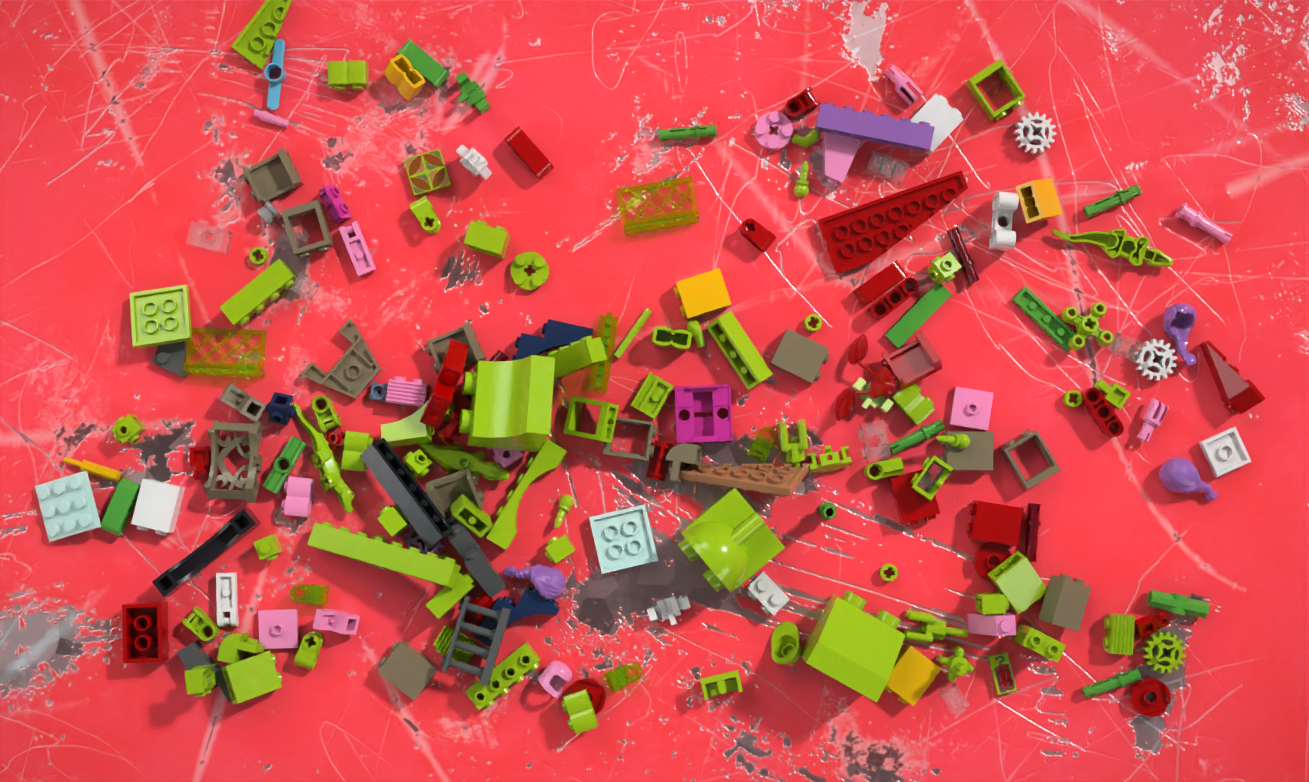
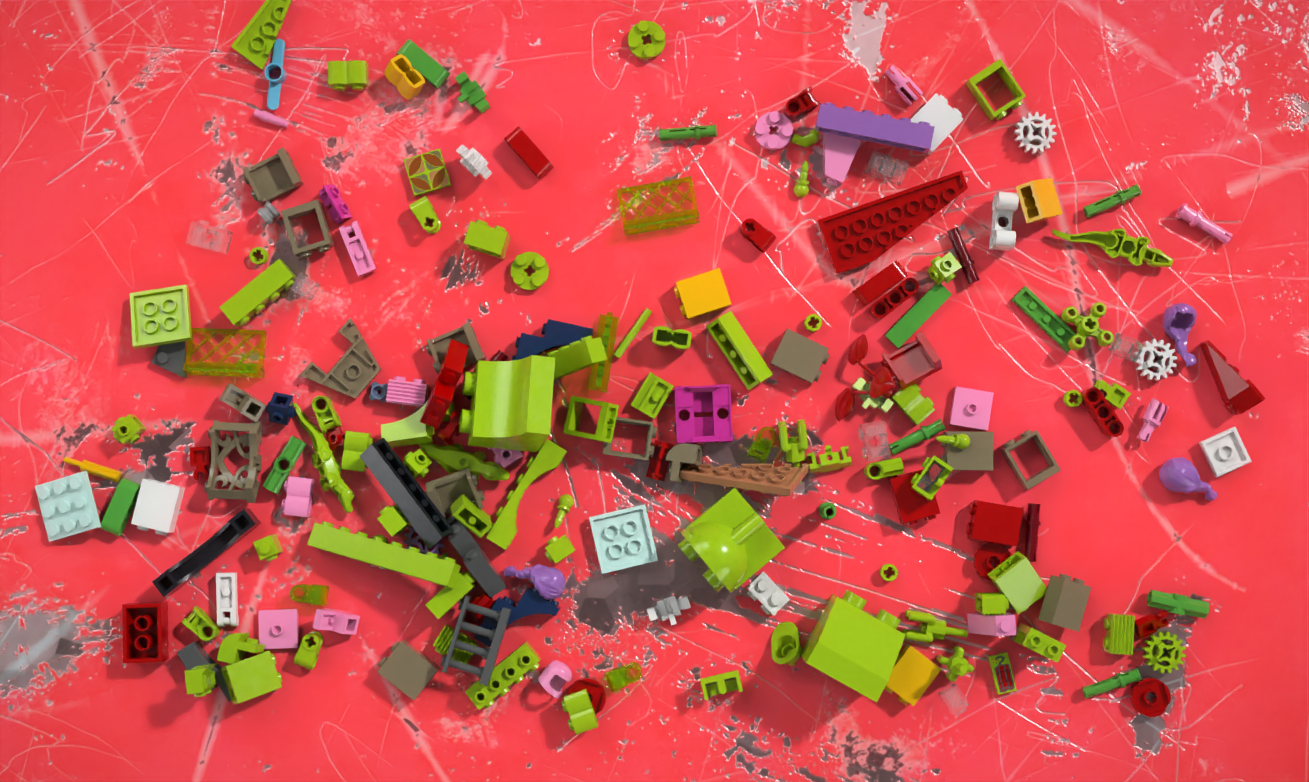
lime arm [687,319,706,347] -> none
none -> lime plate [628,20,665,60]

